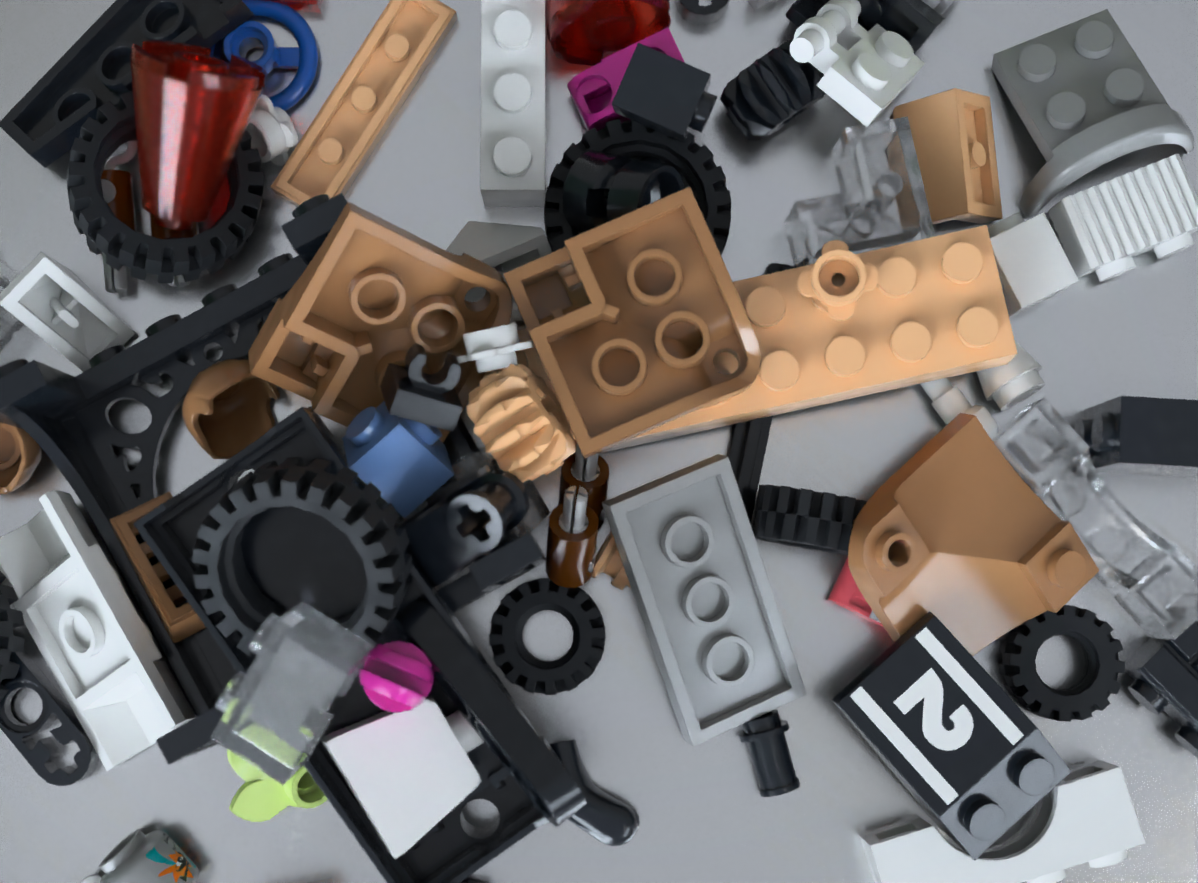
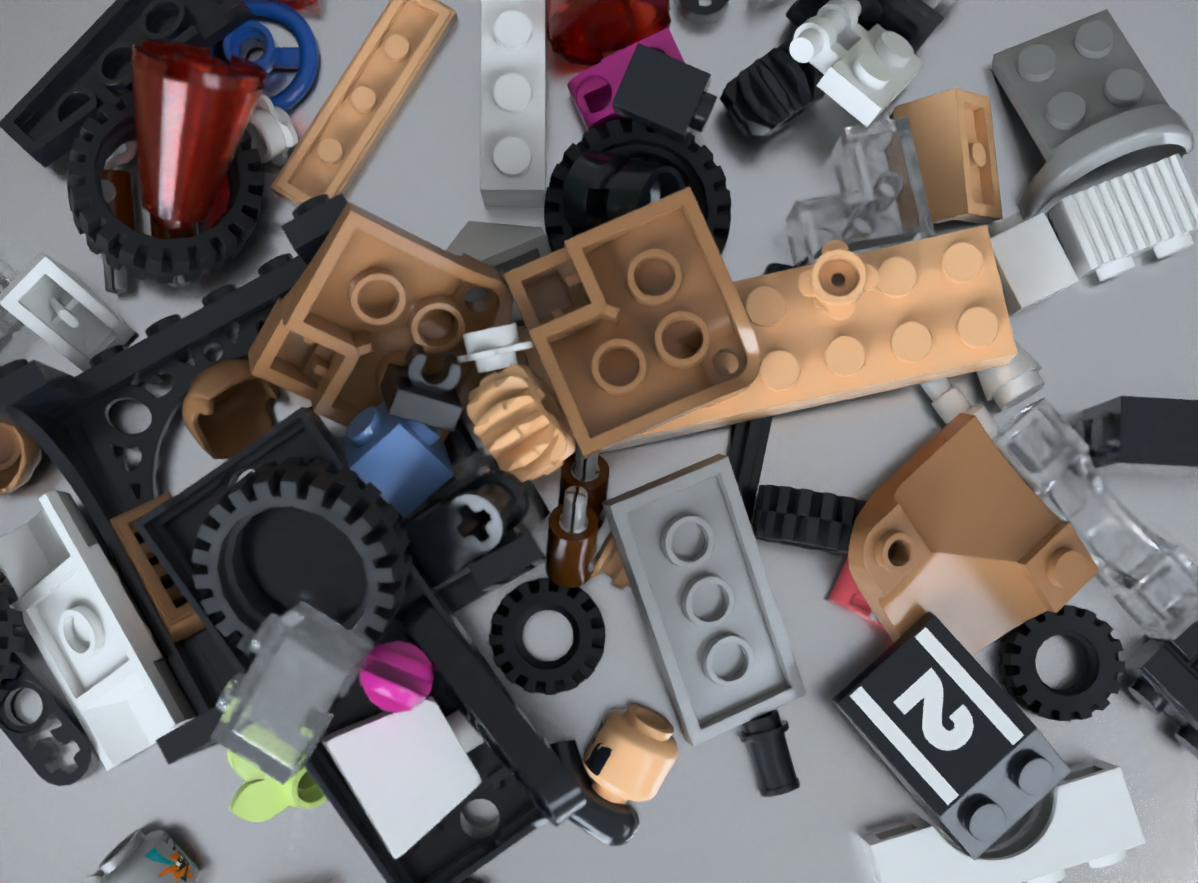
none -> light nougat head [583,704,679,804]

